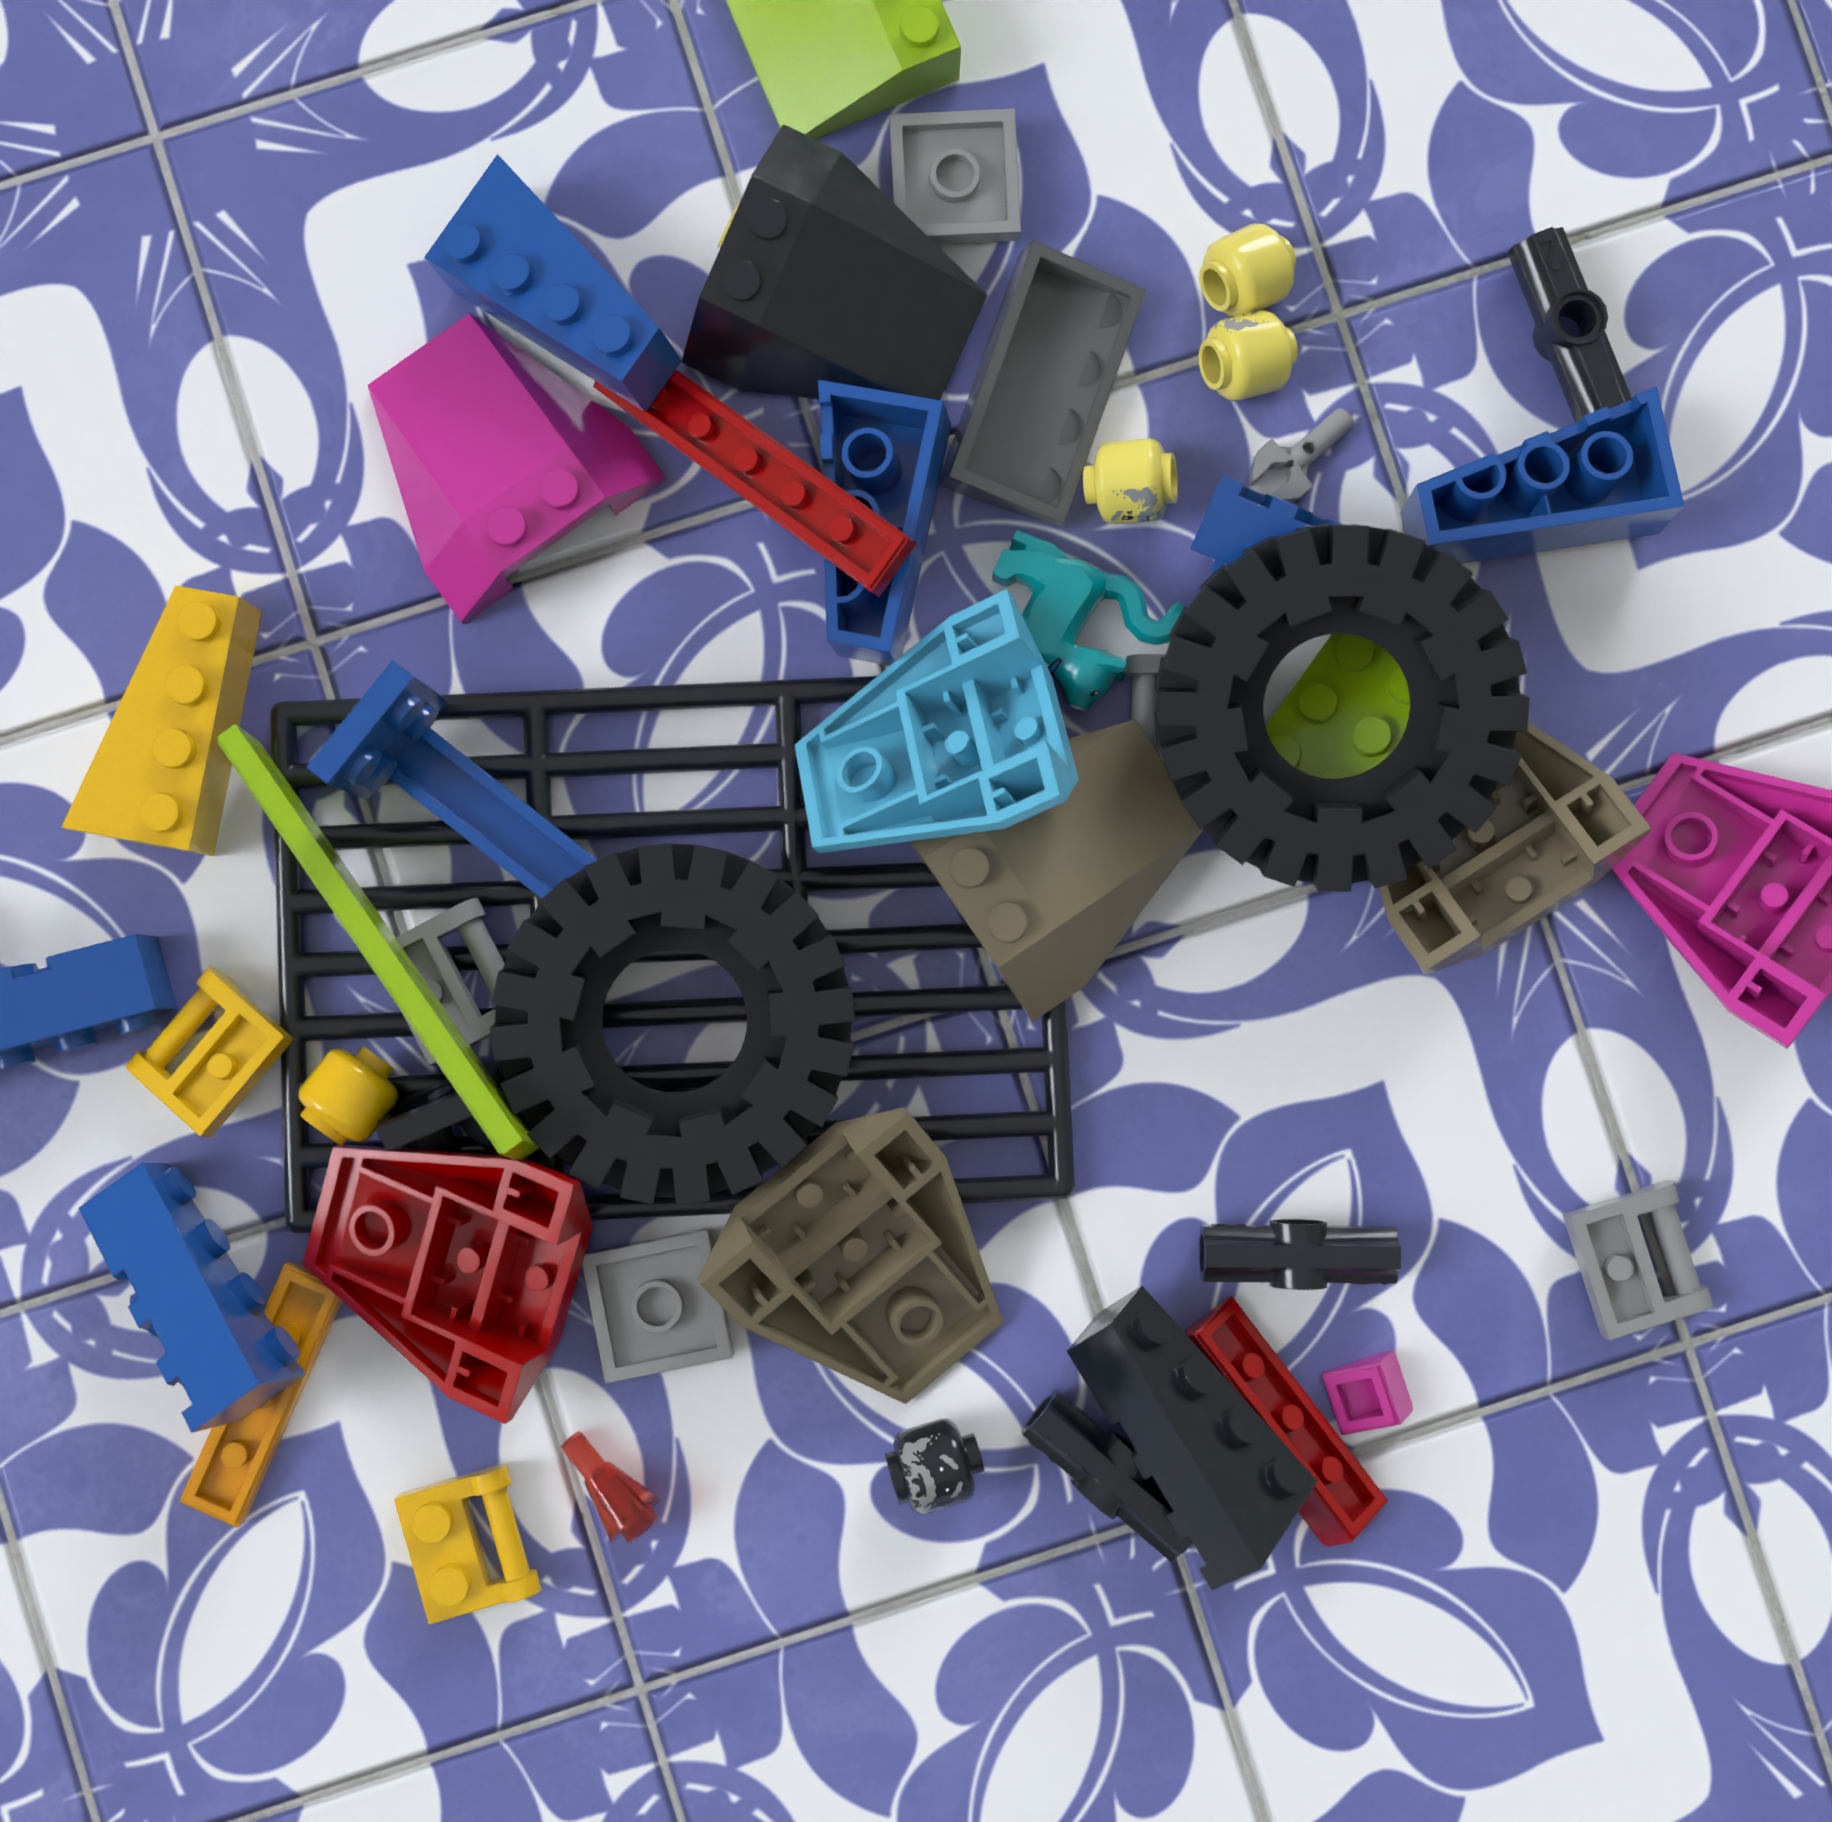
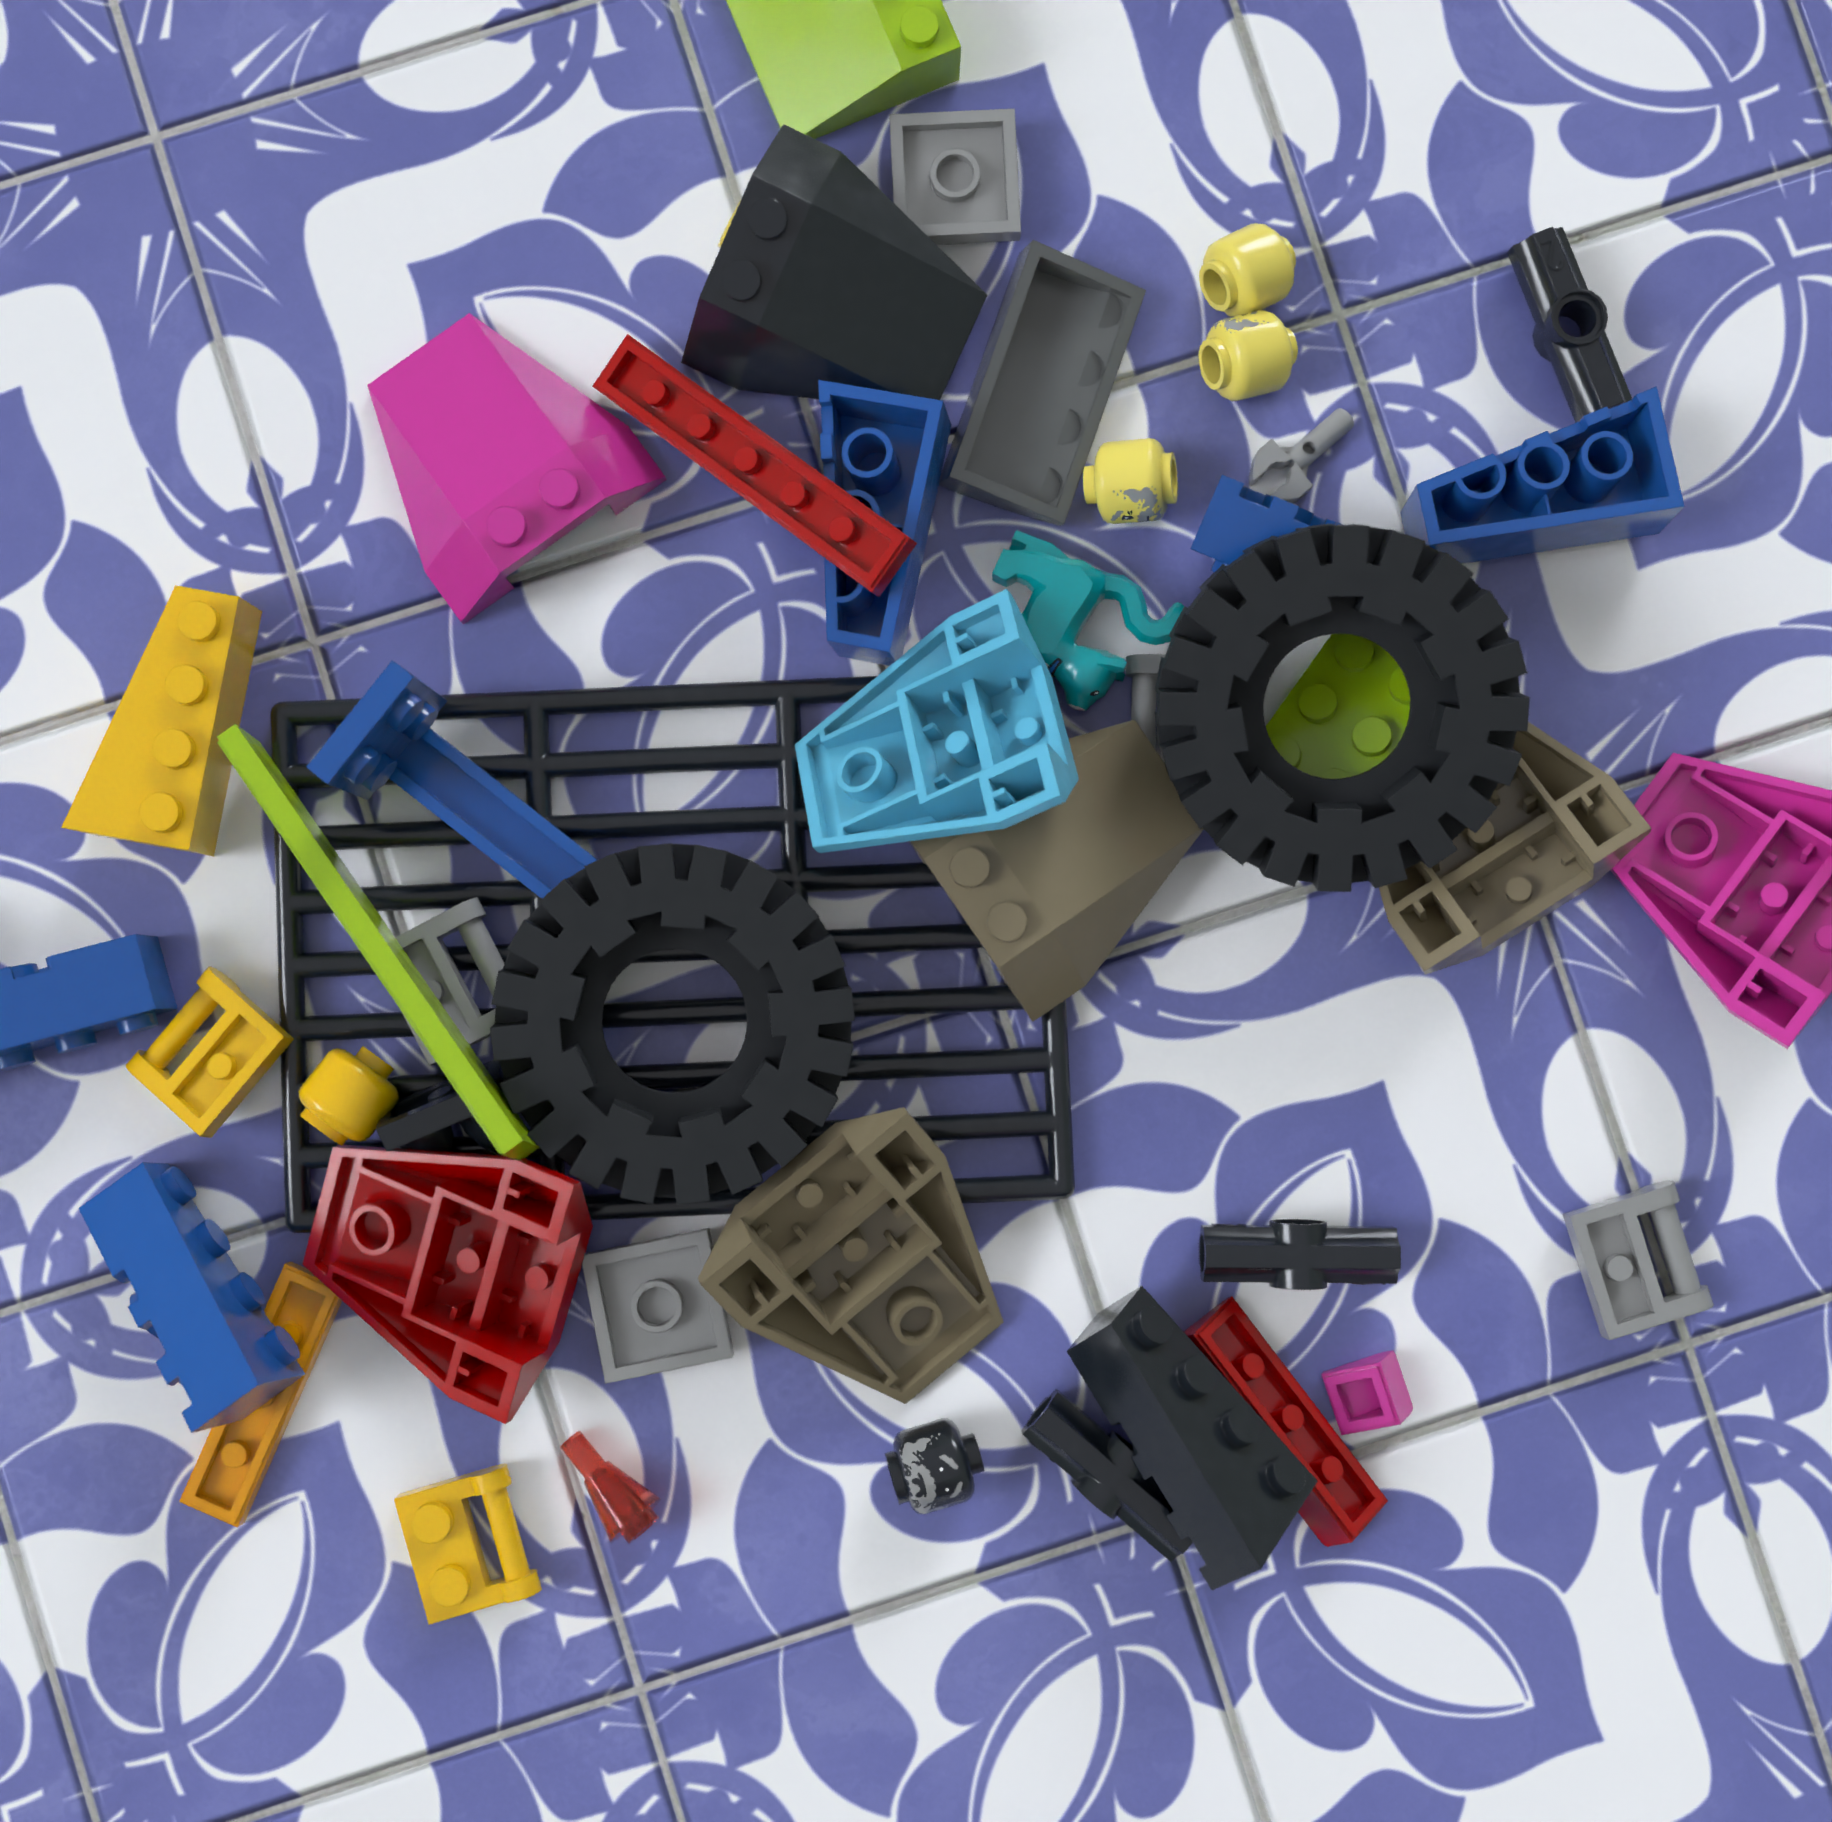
blue wedge [424,154,682,412] -> none

